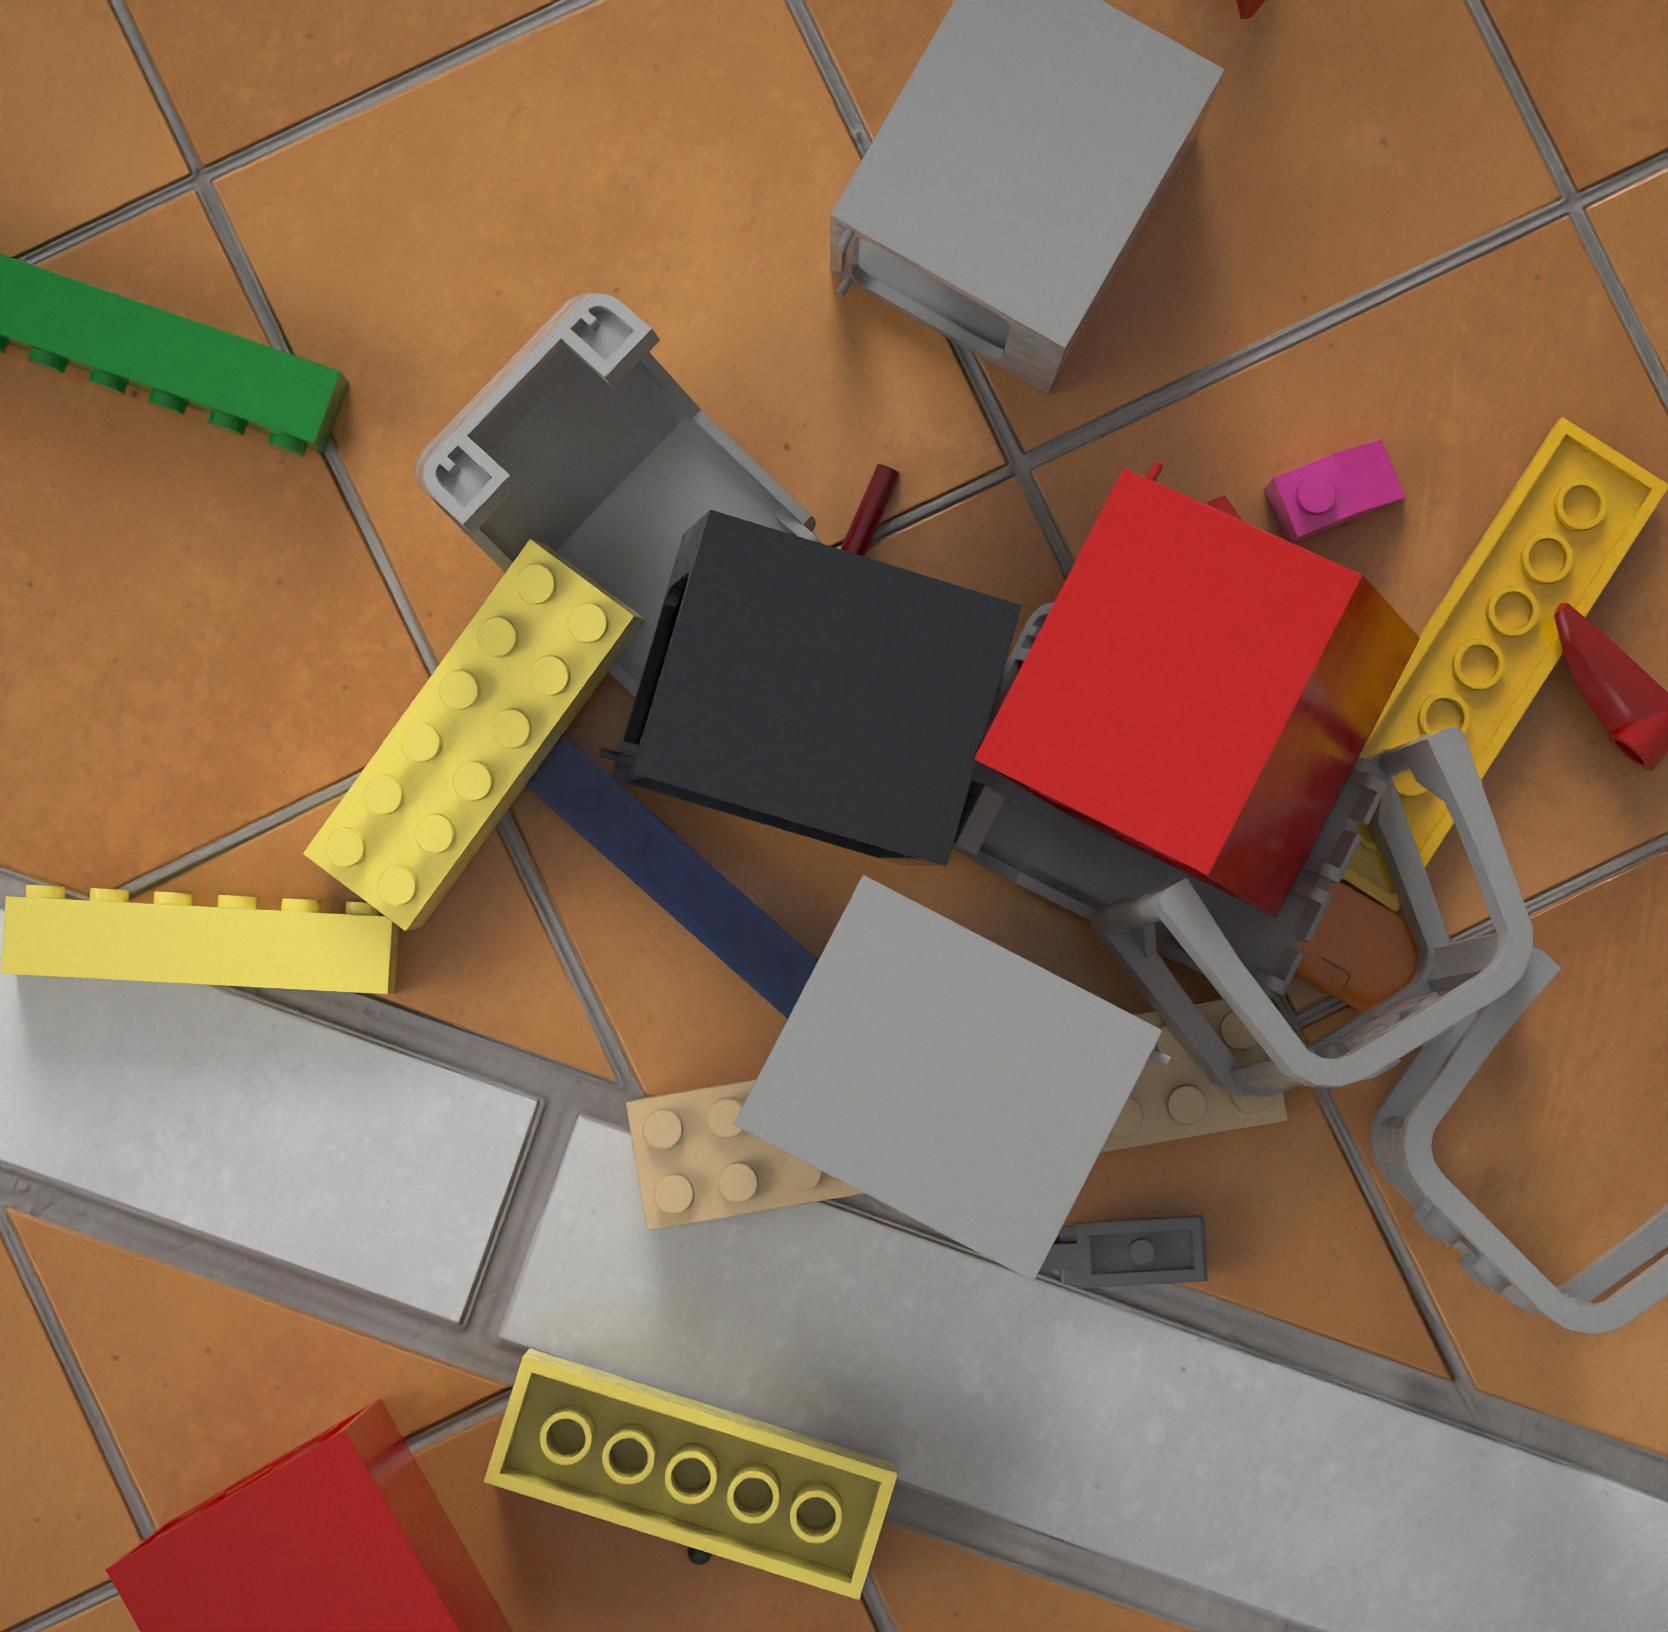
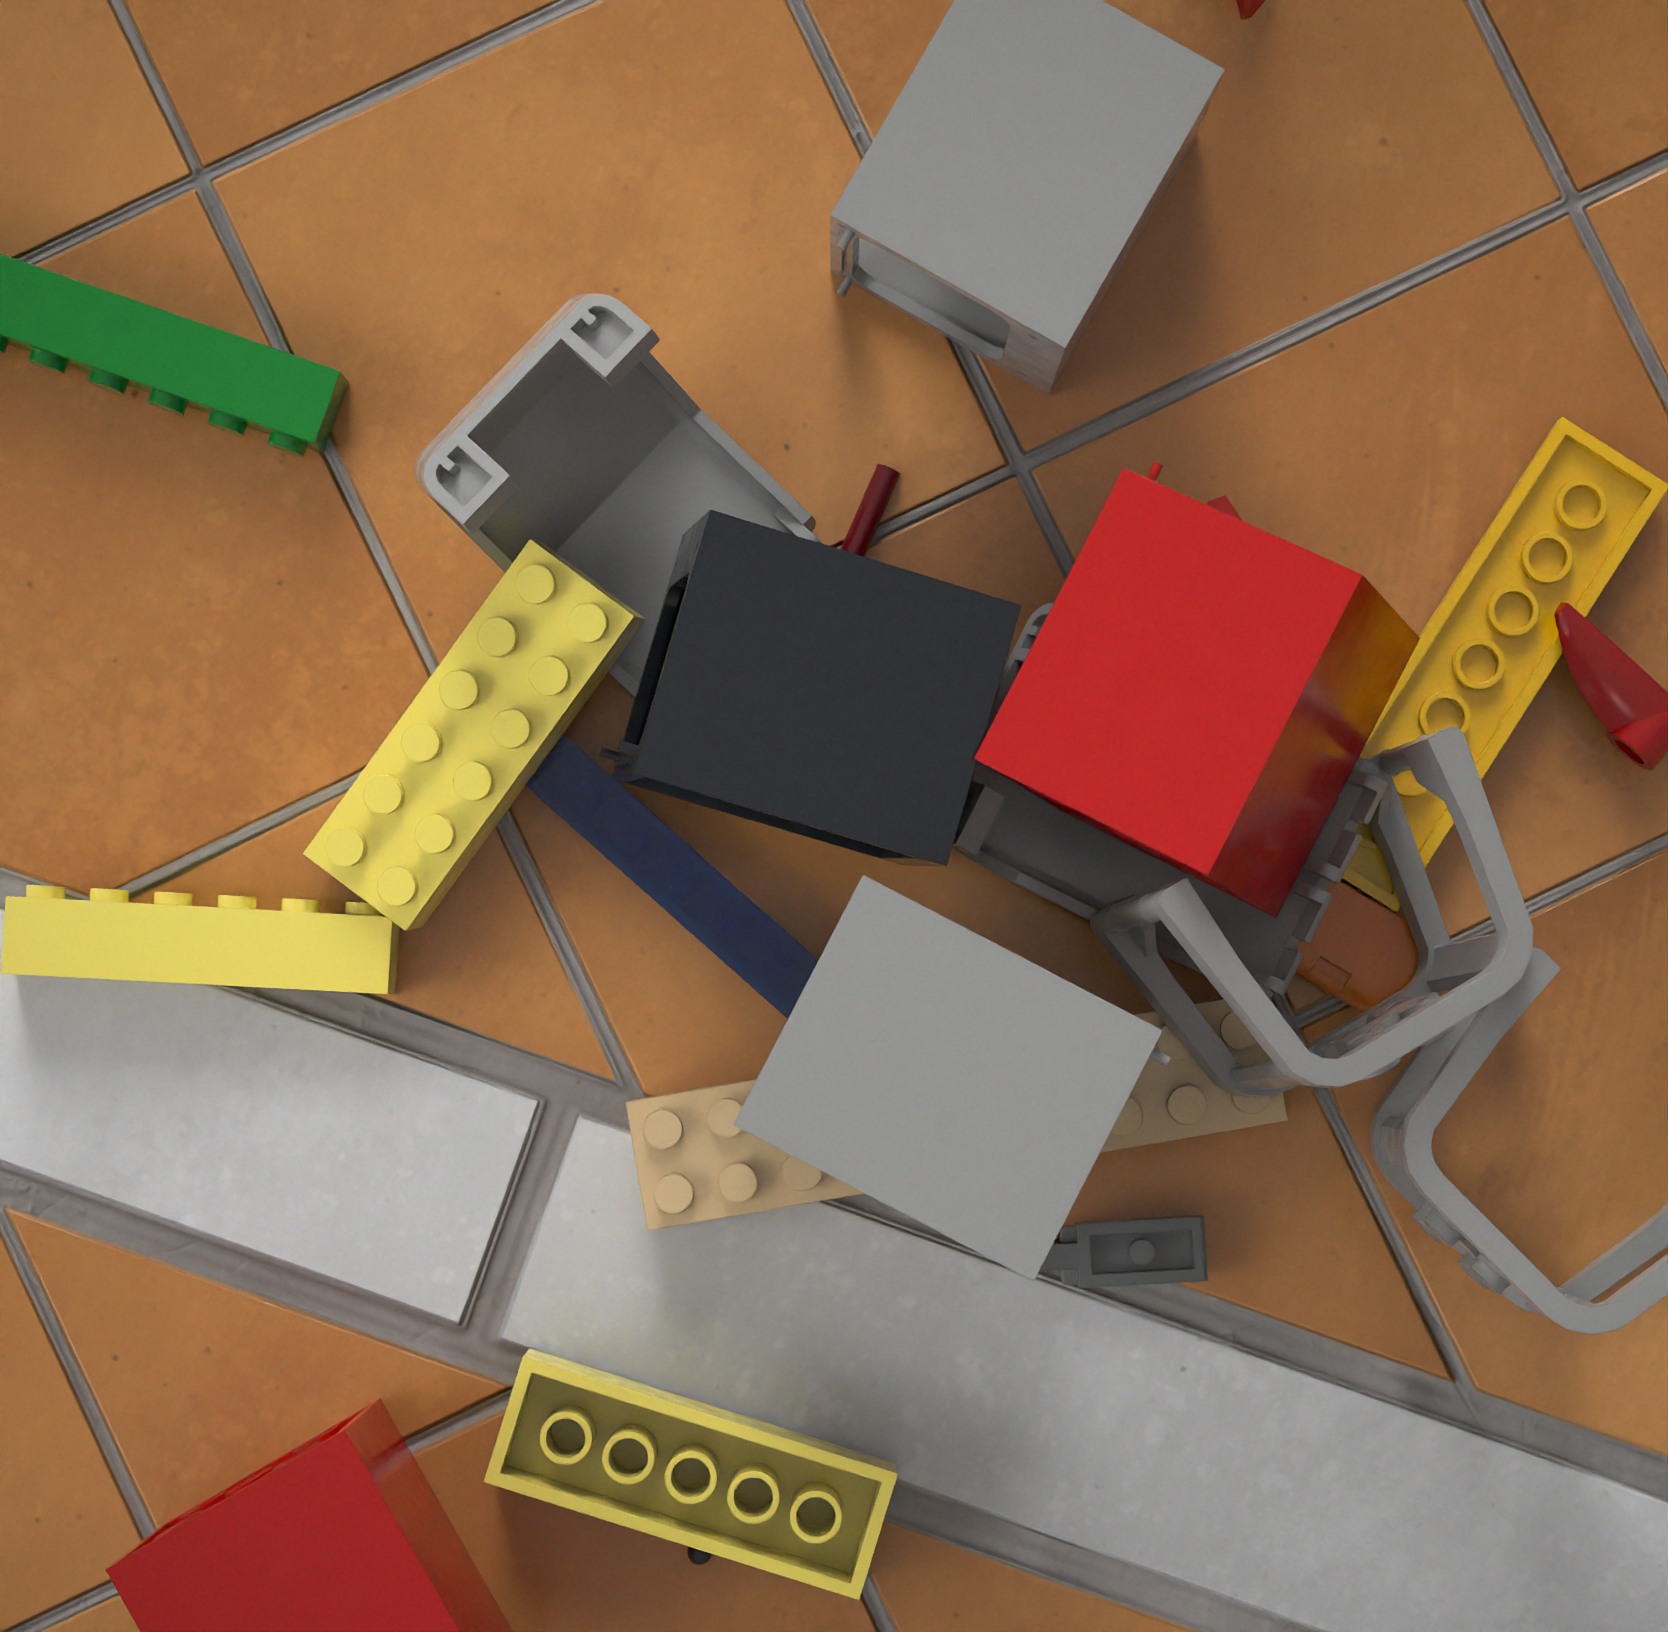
dark pink slope [1264,440,1406,544] -> none

